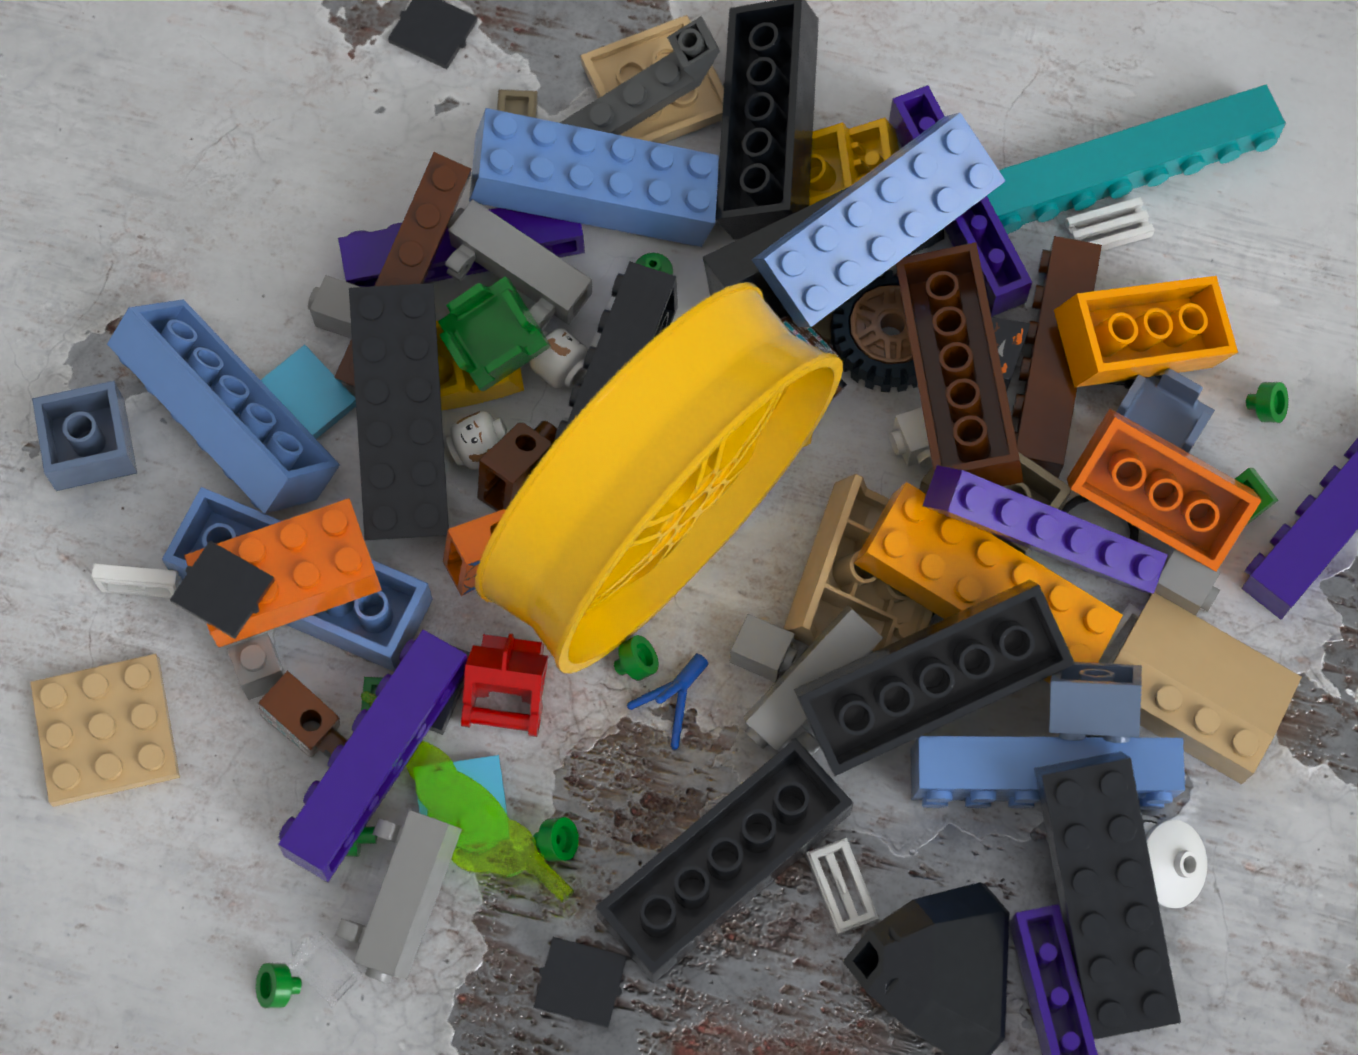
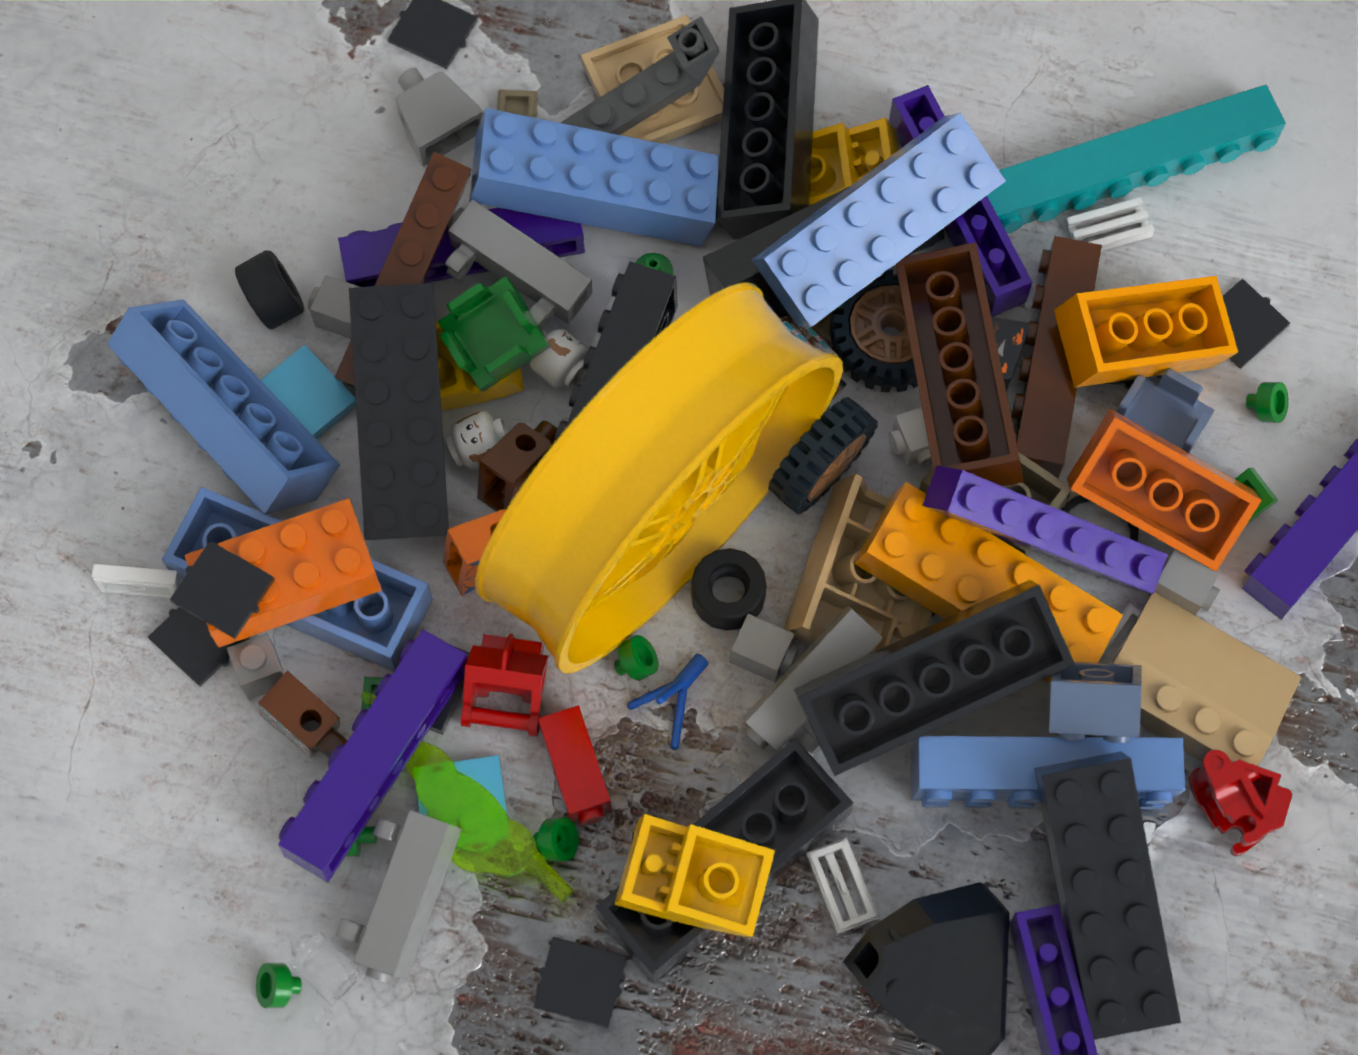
tan plate [30,654,180,807] -> none
sand blue brick [32,381,137,491] -> none
white dish [1146,820,1207,908] -> none
none -> black piece [148,607,250,687]
none -> black tyre [235,250,304,329]
none -> light grey torso [395,68,483,167]
none -> red brick [538,705,612,826]
none -> yellow slope [615,814,775,938]
none -> black tyre [691,548,767,631]
none -> black wheel [768,397,878,514]
none -> red piece [1188,750,1292,856]
none -> black piece [1222,278,1290,369]

